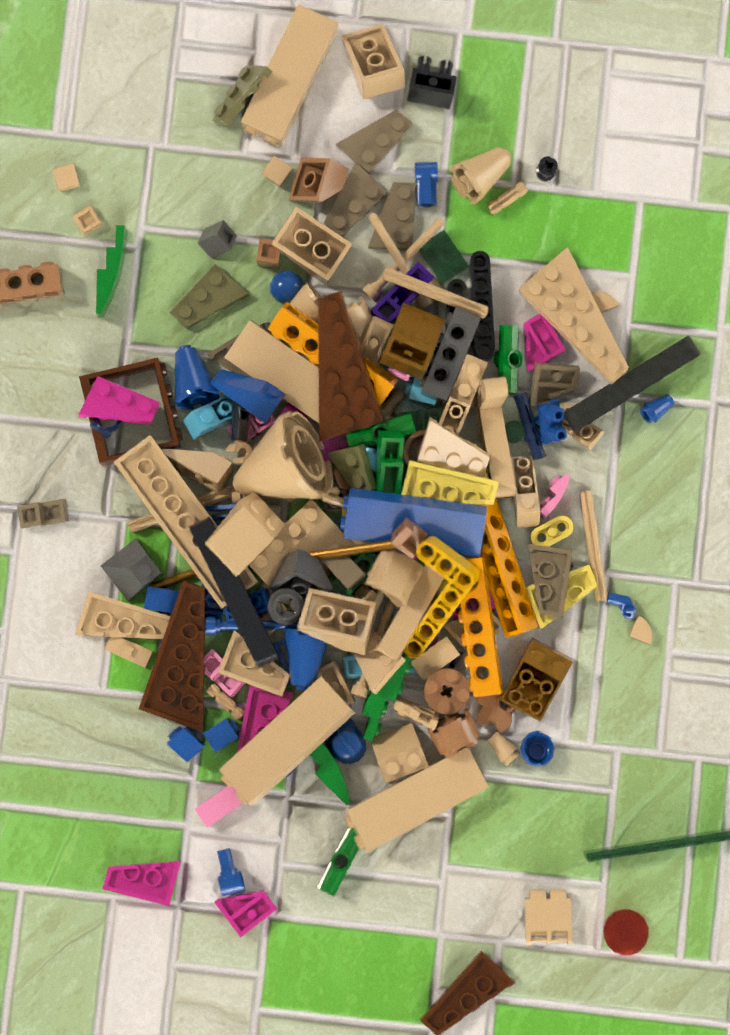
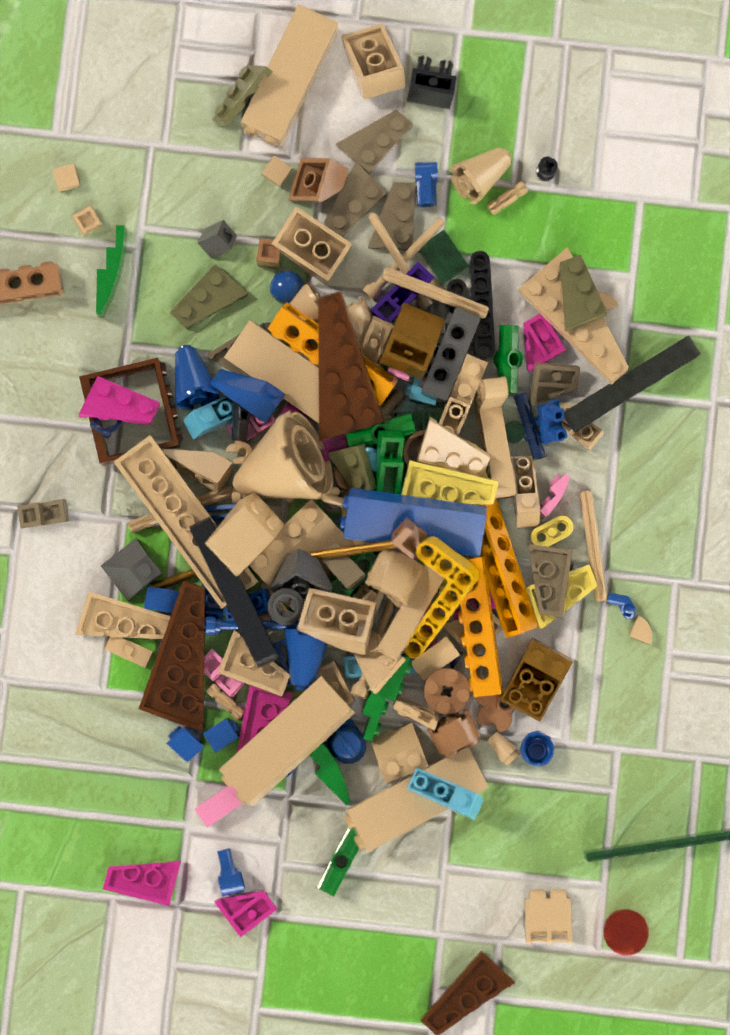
blue cone [640,394,675,423] -> none
none -> medium azure slope [407,768,484,820]
none -> olive wing [559,255,607,331]

